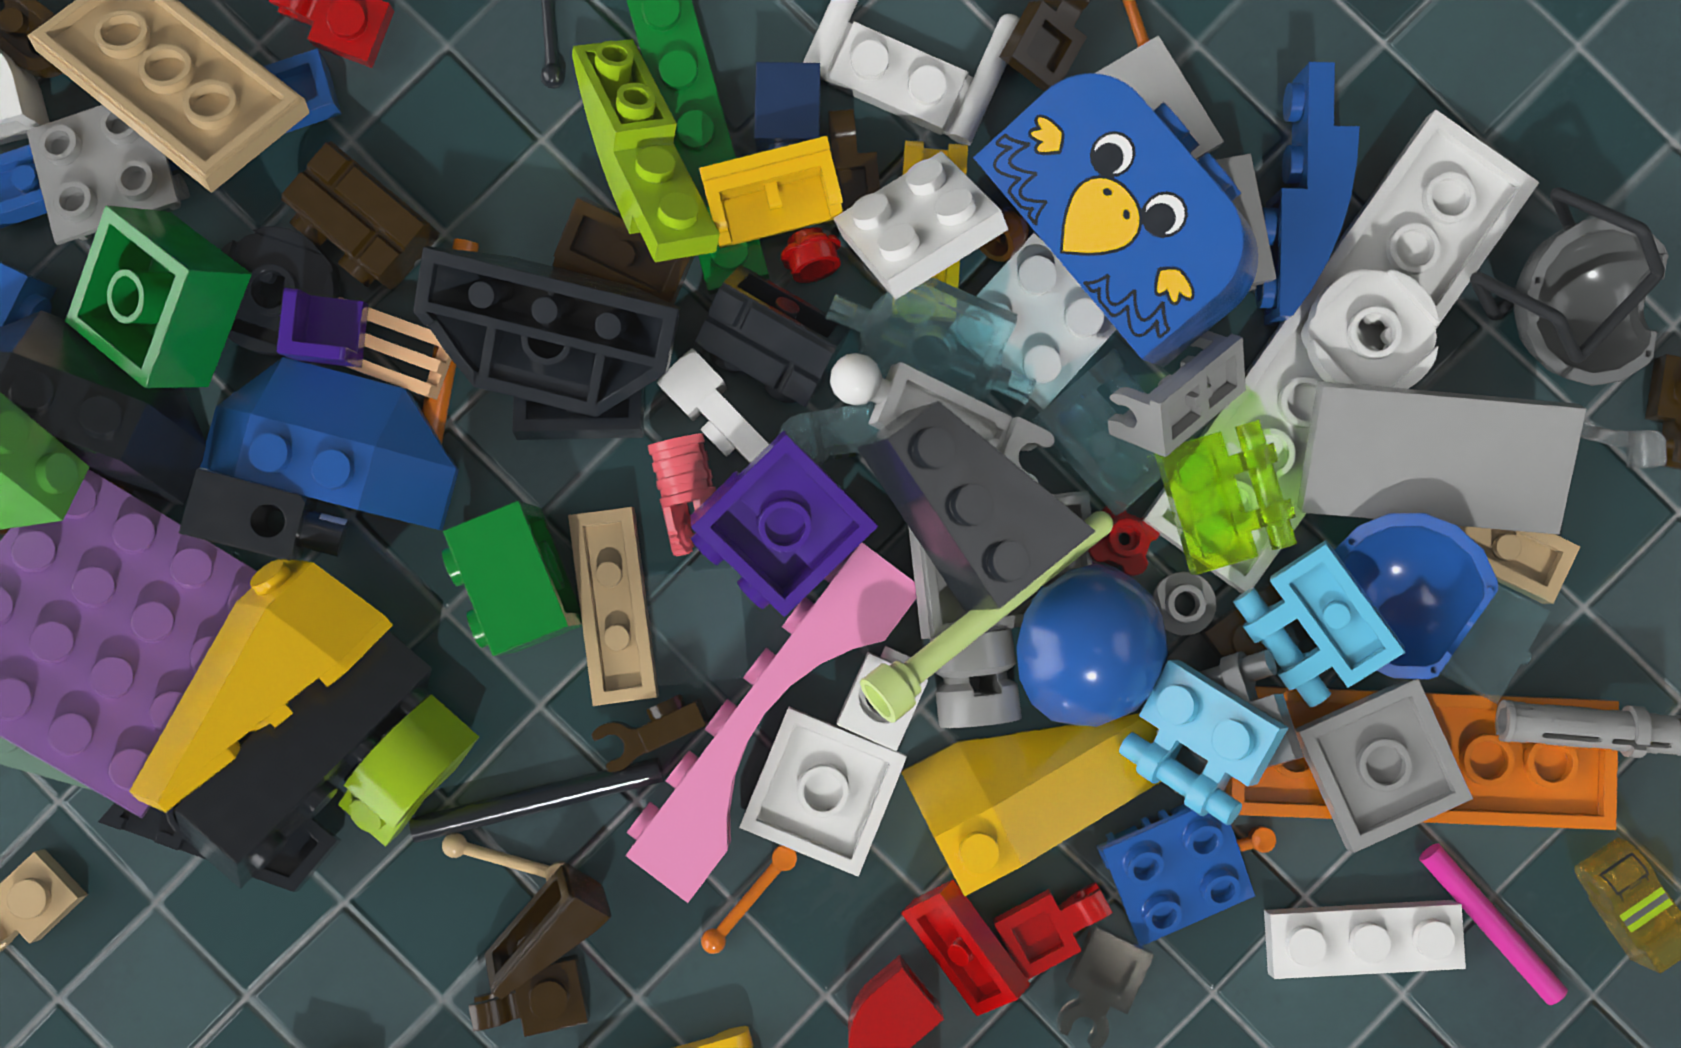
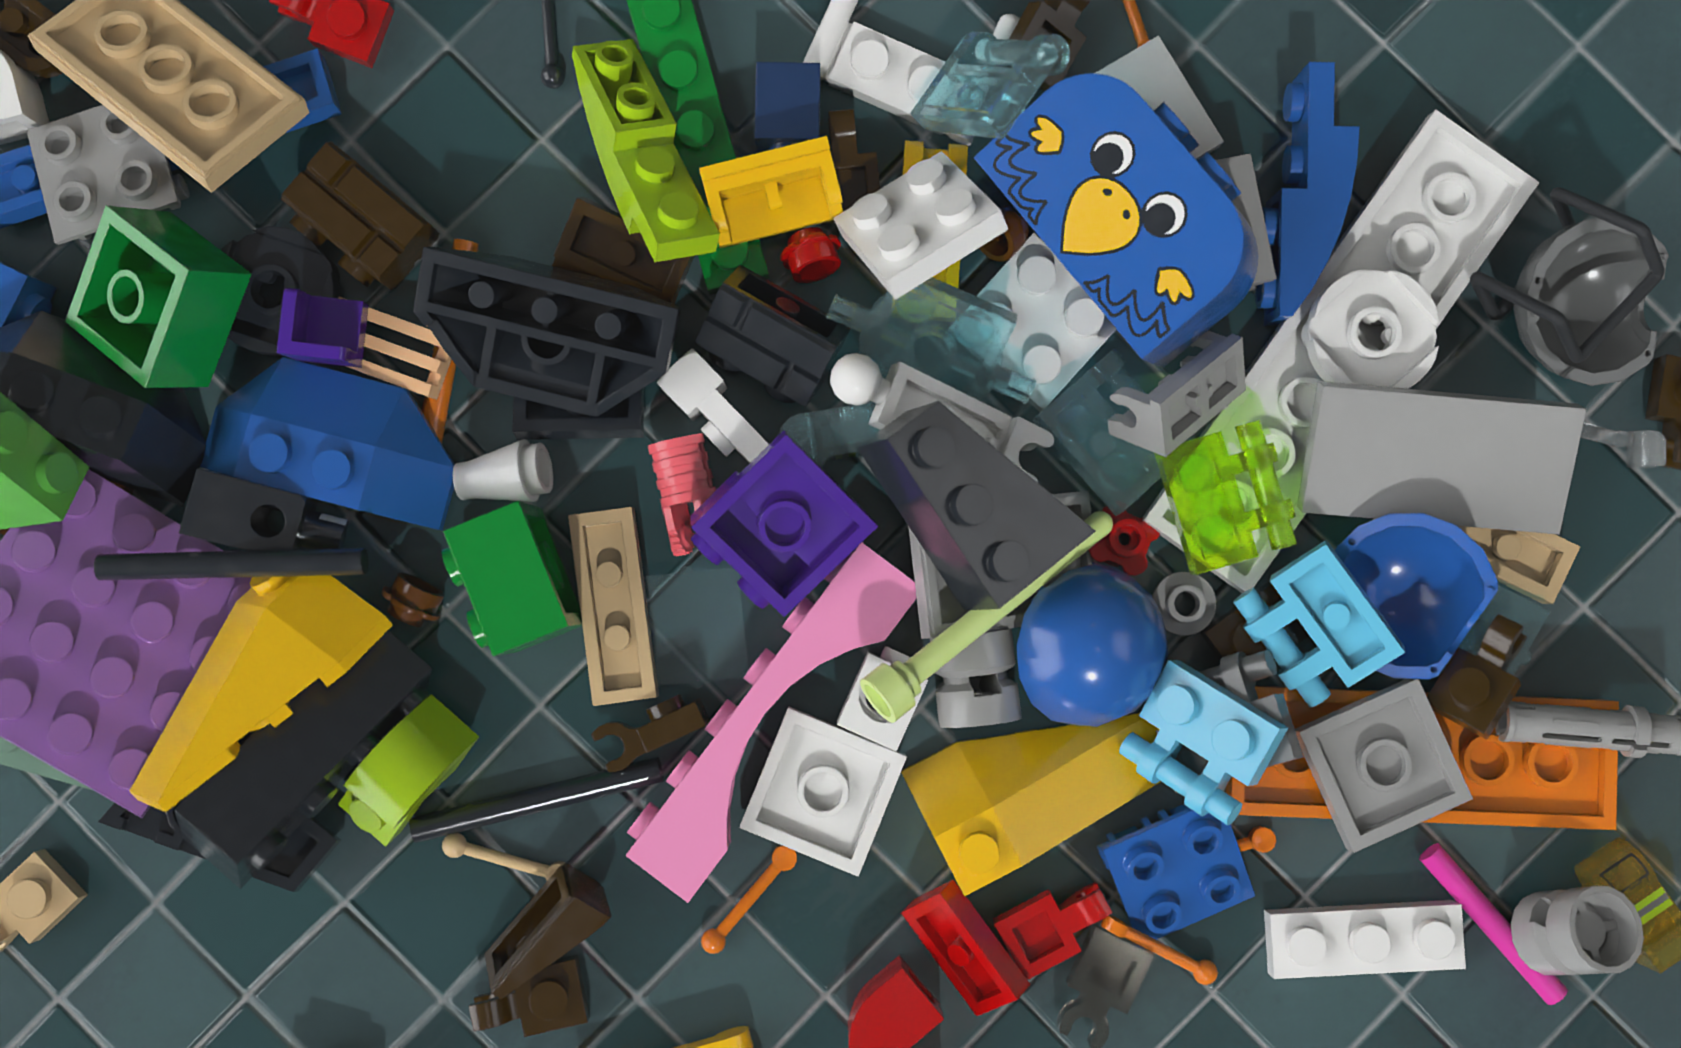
none -> black bar [94,548,369,580]
none -> reddish brown plate [381,572,445,627]
none -> white cone [453,439,553,502]
none -> clear light blue plate [910,31,1070,139]
none -> orange hinge [1100,914,1218,985]
none -> dark brown plate [1427,614,1527,740]
none -> light grey wheel [1511,886,1644,975]

